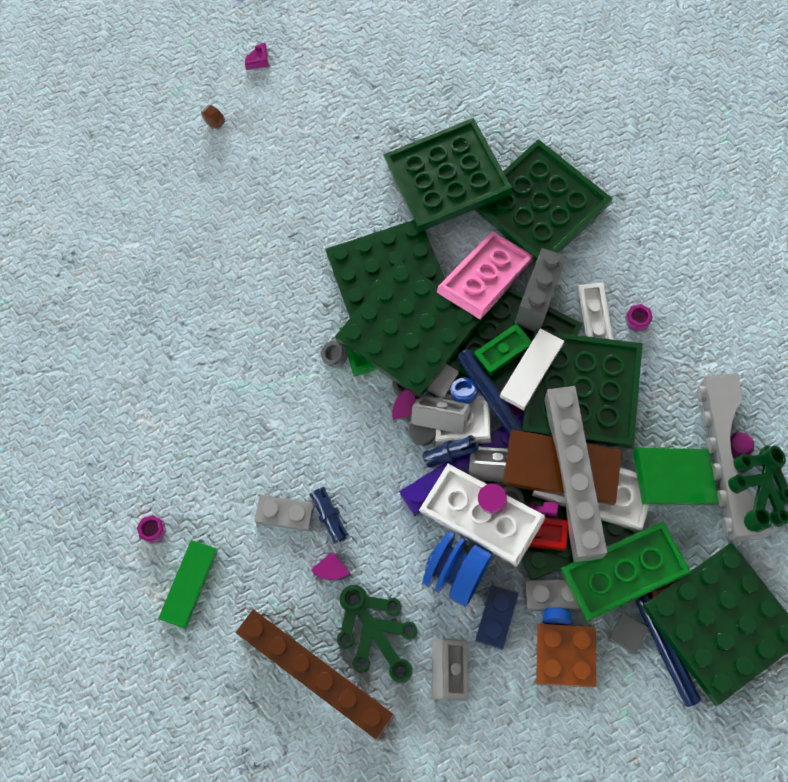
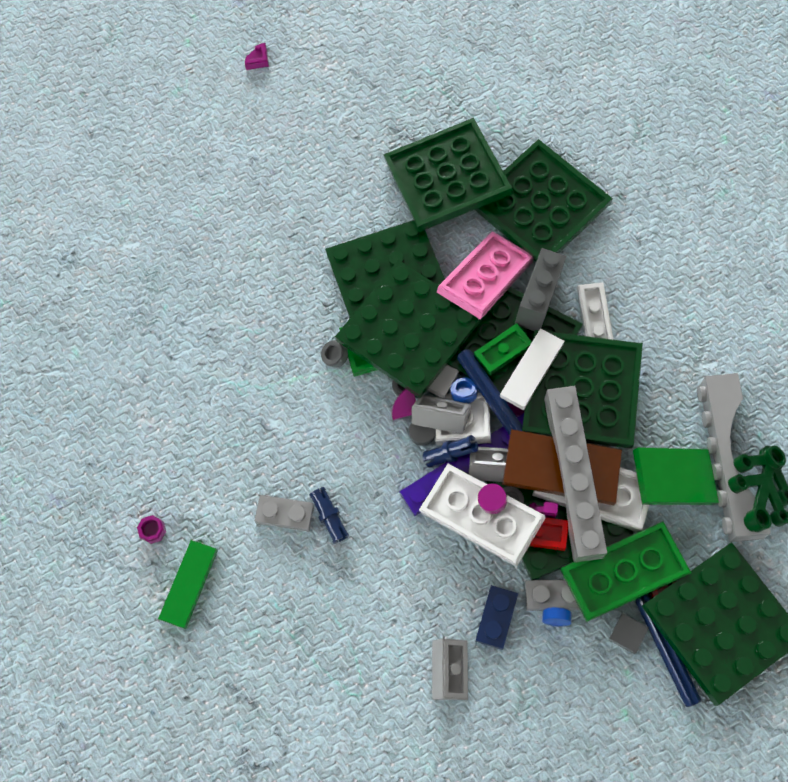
reddish brown tile [201,105,225,129] -> none
reddish brown arch [235,609,395,741] -> none
magenta tile [311,552,351,581] -> none
dark green plant [337,585,418,683] -> none
blue wheel [422,531,493,608] -> none
dark orange plate [536,624,596,688] -> none
magenta tile [625,304,653,332] -> none
magenta tile [730,432,754,459] -> none

